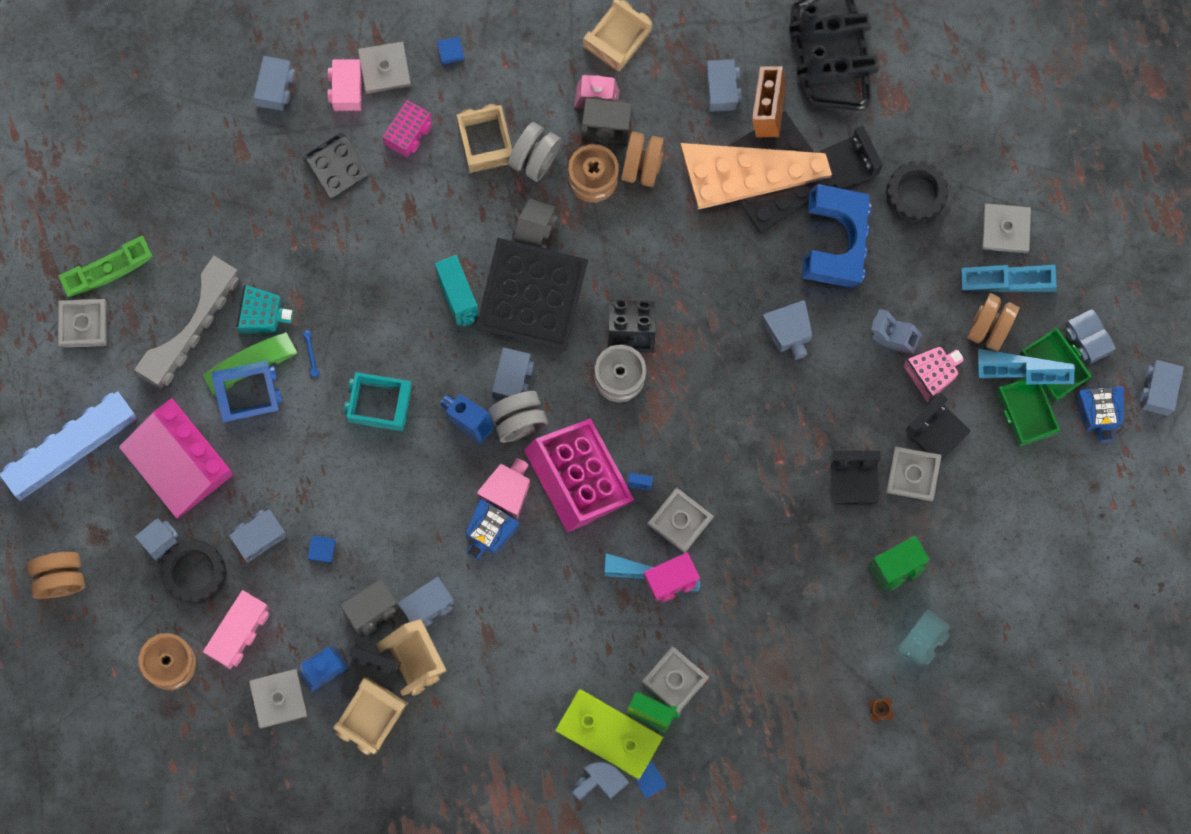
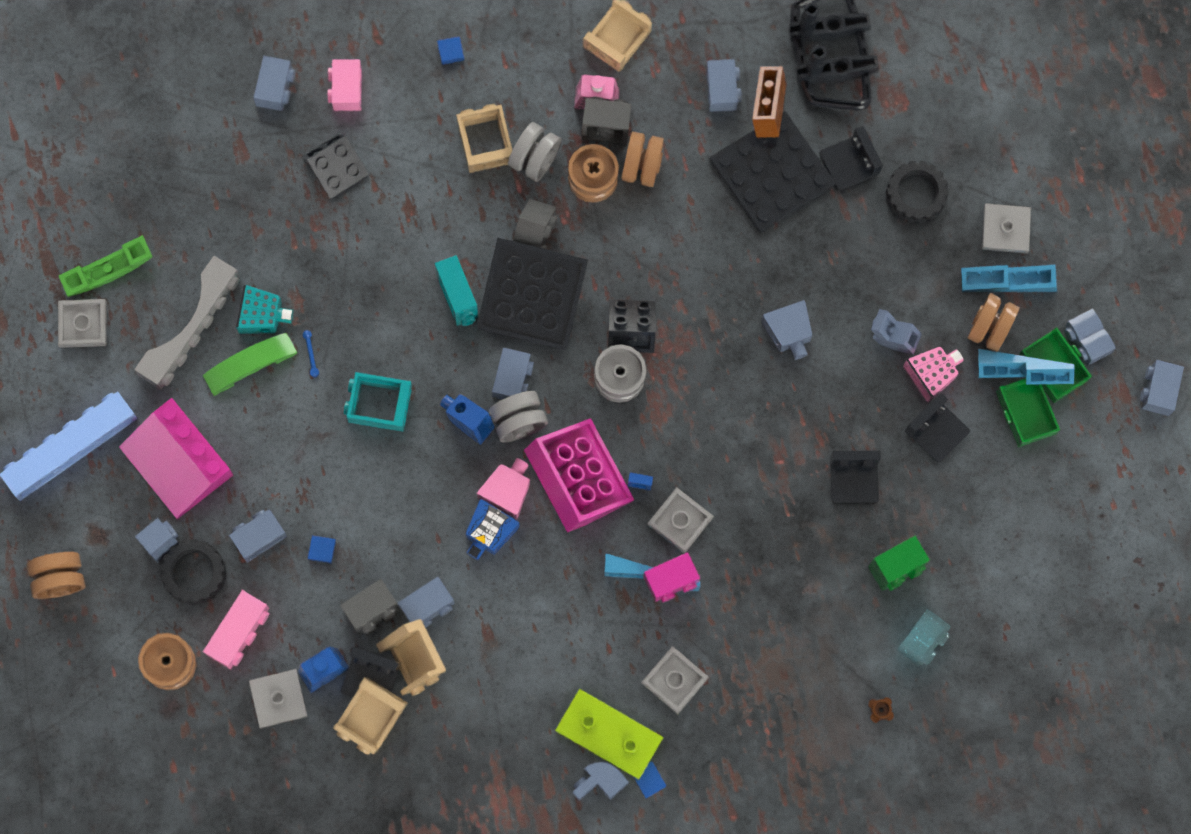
blue window [212,360,282,422] -> none
light grey plate [358,42,411,94] -> none
dark pink brick [383,100,432,158] -> none
green container [627,691,680,733] -> none
light nougat wing [680,143,832,210] -> none
blue arch [802,184,871,288] -> none
light grey plate [886,447,942,502] -> none
torso [1075,386,1124,443] -> none

